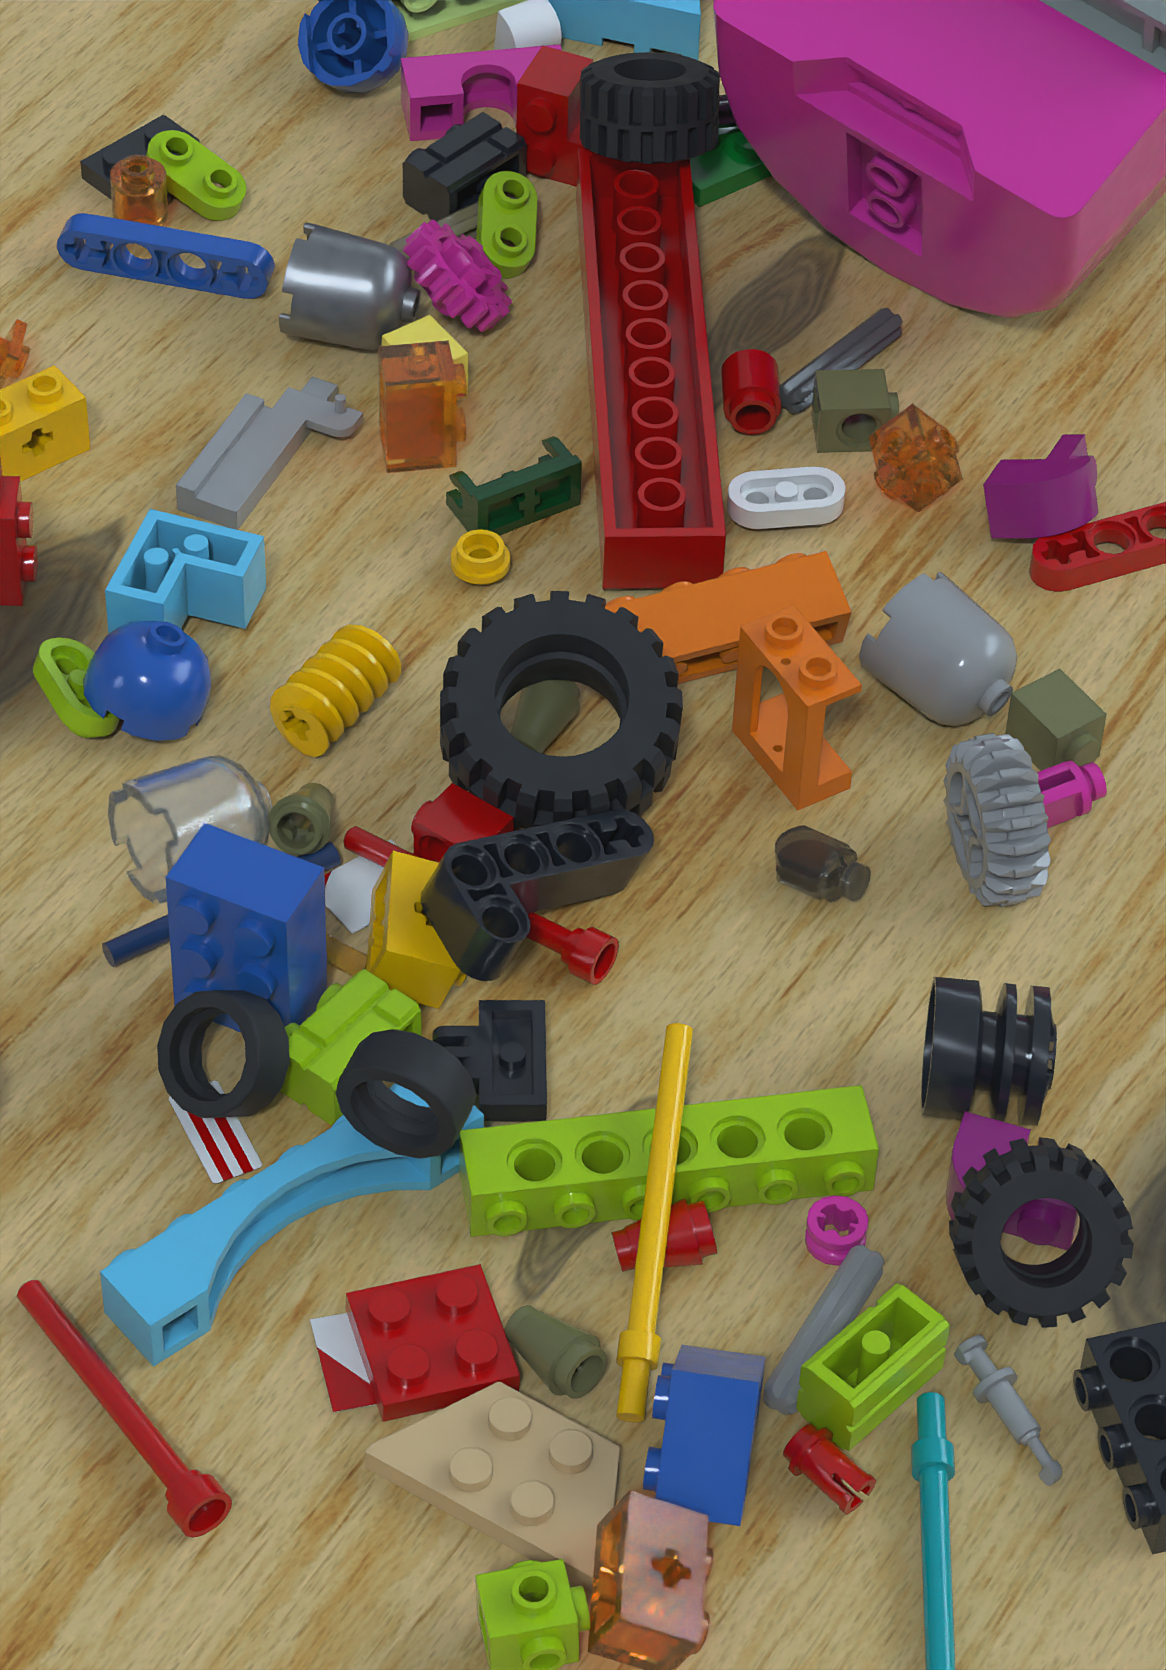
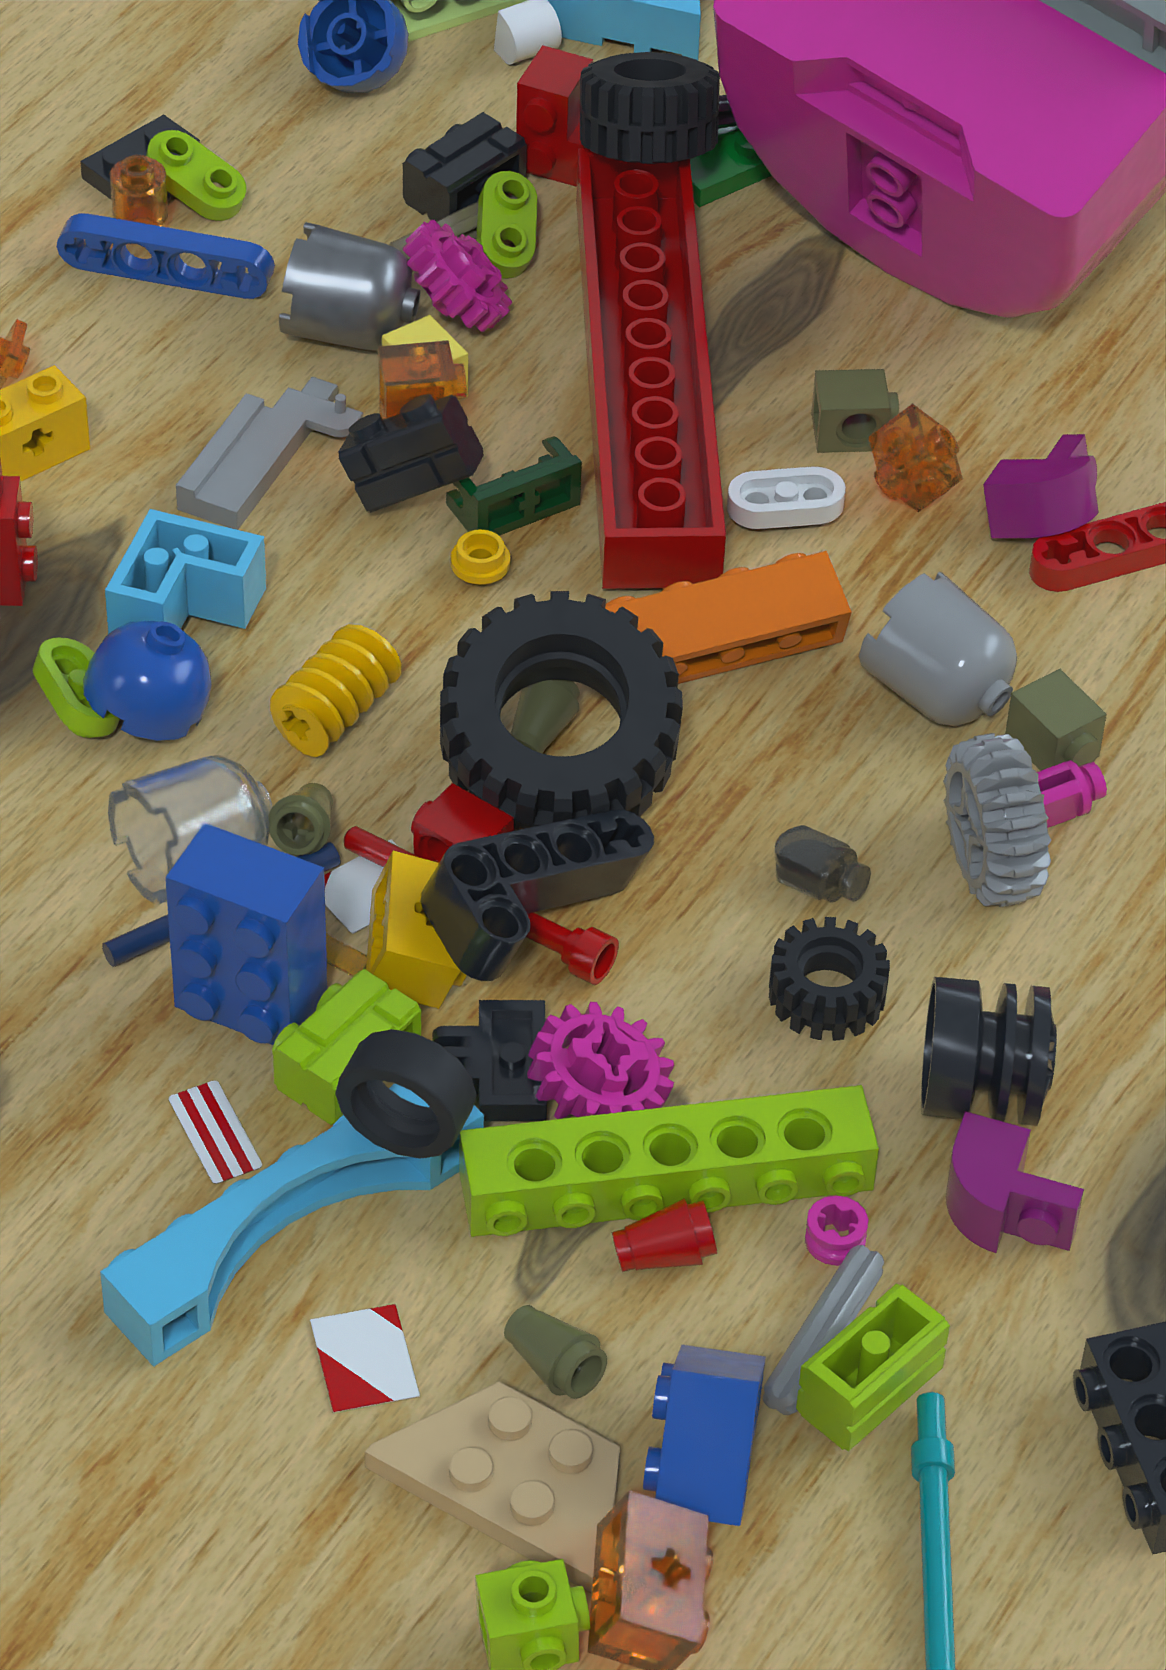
red piece [17,1280,232,1538] -> none
black tyre [157,990,290,1118] -> none
red plate [346,1264,520,1422] -> none
dark pink arch [401,44,562,141] -> none
yellow bar [616,1023,693,1423] -> none
red brick [721,349,781,435] -> none
orange panel [732,605,862,811] -> none
dark grey axle [780,308,903,414] -> none
red pin [783,1424,876,1515] -> none
black tyre [949,1137,1134,1328] -> none
light grey piece [954,1335,1063,1486] -> none
none -> black brick [338,394,484,513]
none -> dark pink gear [527,1001,674,1119]
none -> black tyre [769,917,890,1041]

